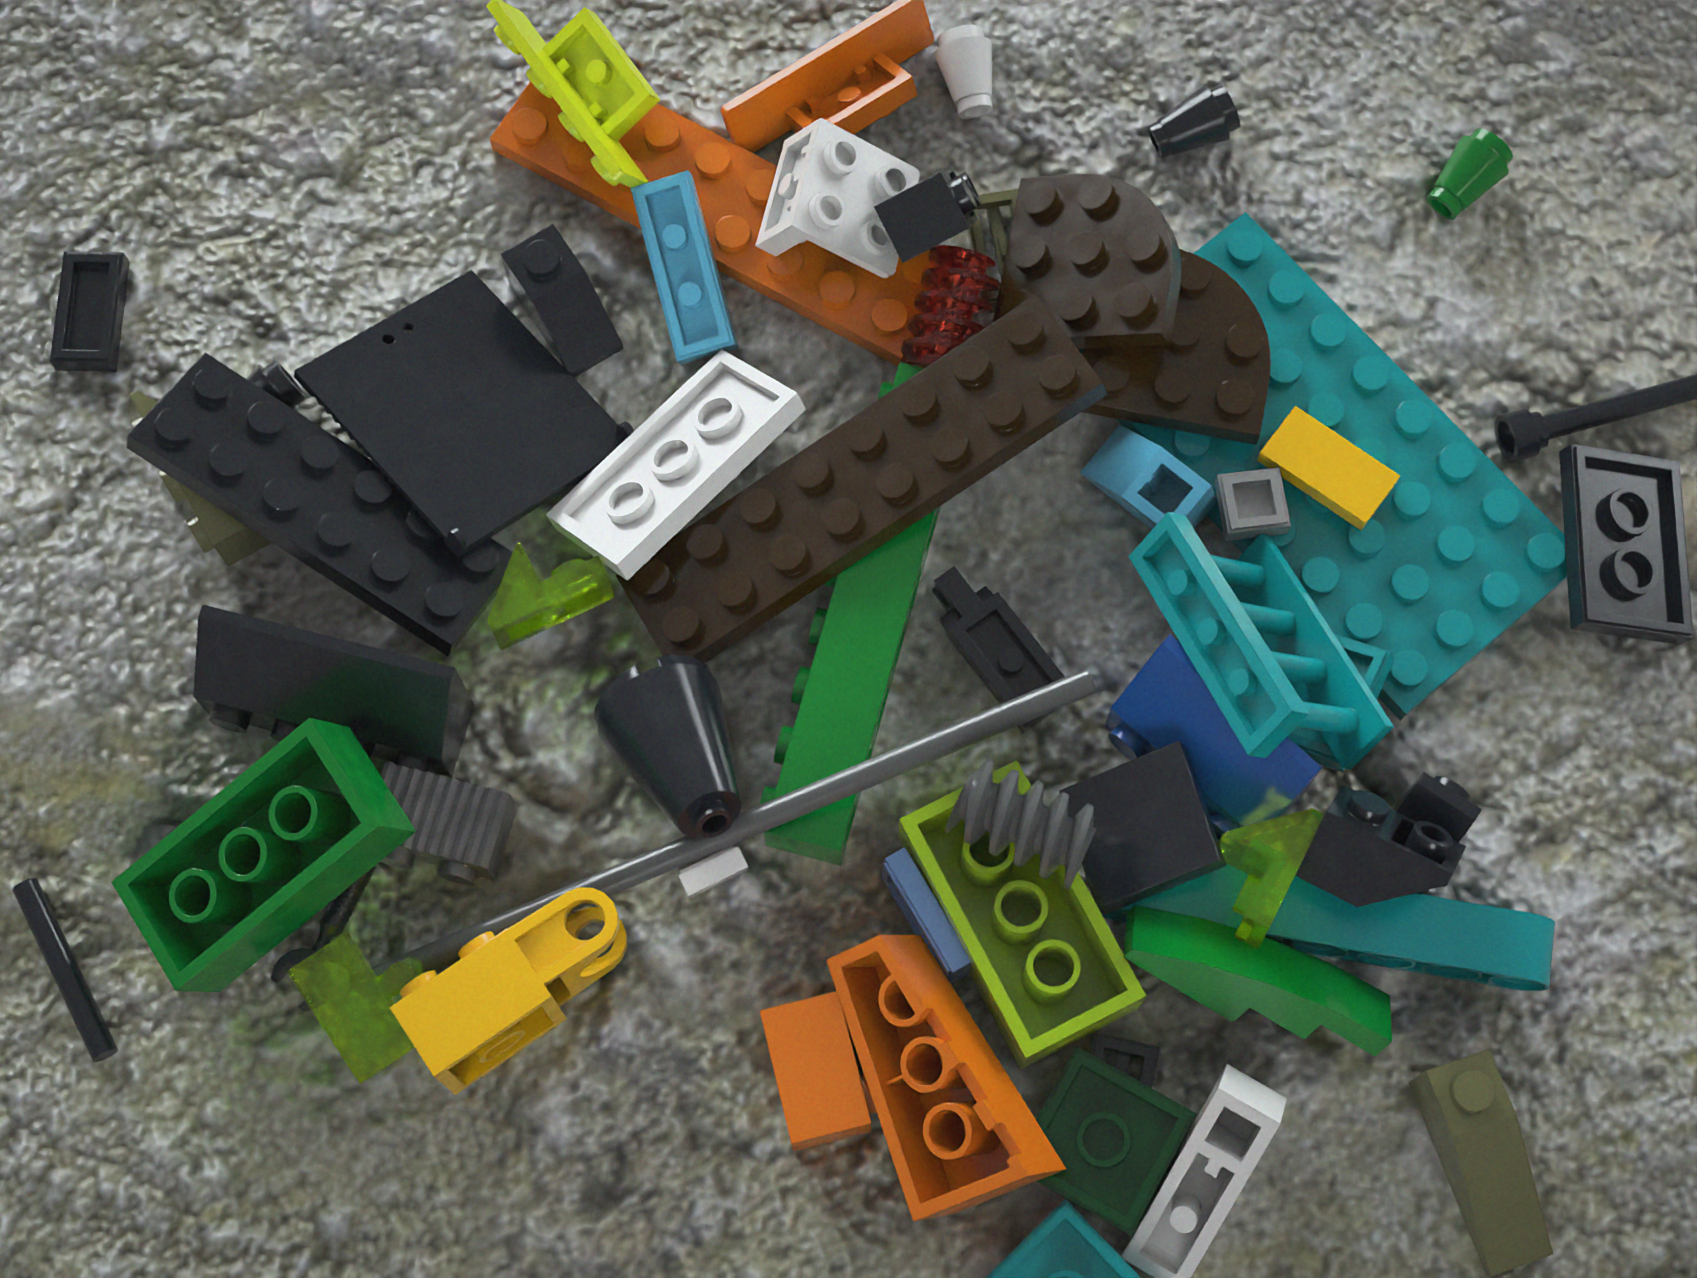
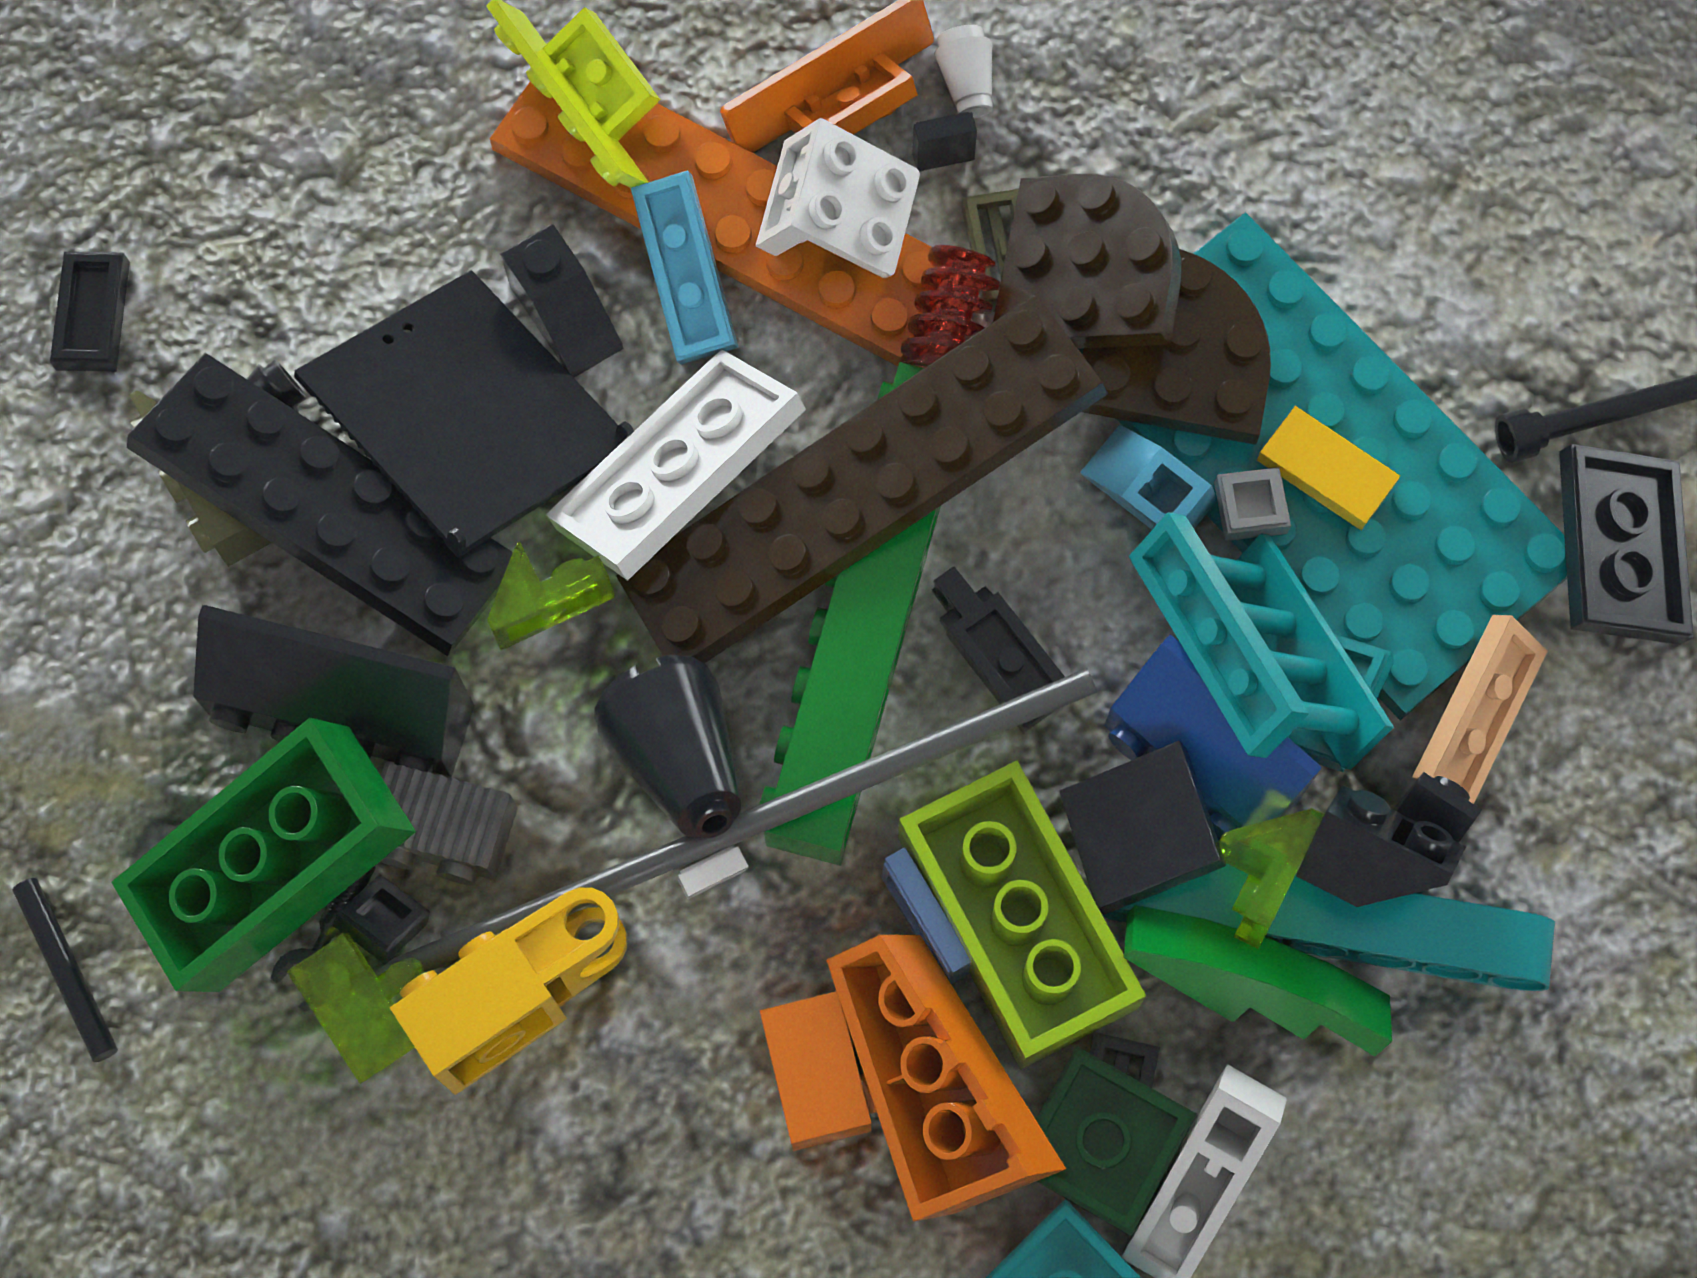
black slope [874,165,982,263] -> none
dark grey piece [944,758,1097,890] -> none
black cone [1147,84,1241,159] -> none
olive slope [1408,1049,1553,1278] -> none
green cone [1427,128,1513,220] -> none
none -> black tile [334,874,430,965]
none -> black tile [912,112,977,171]
none -> light nougat plate [1412,615,1548,804]

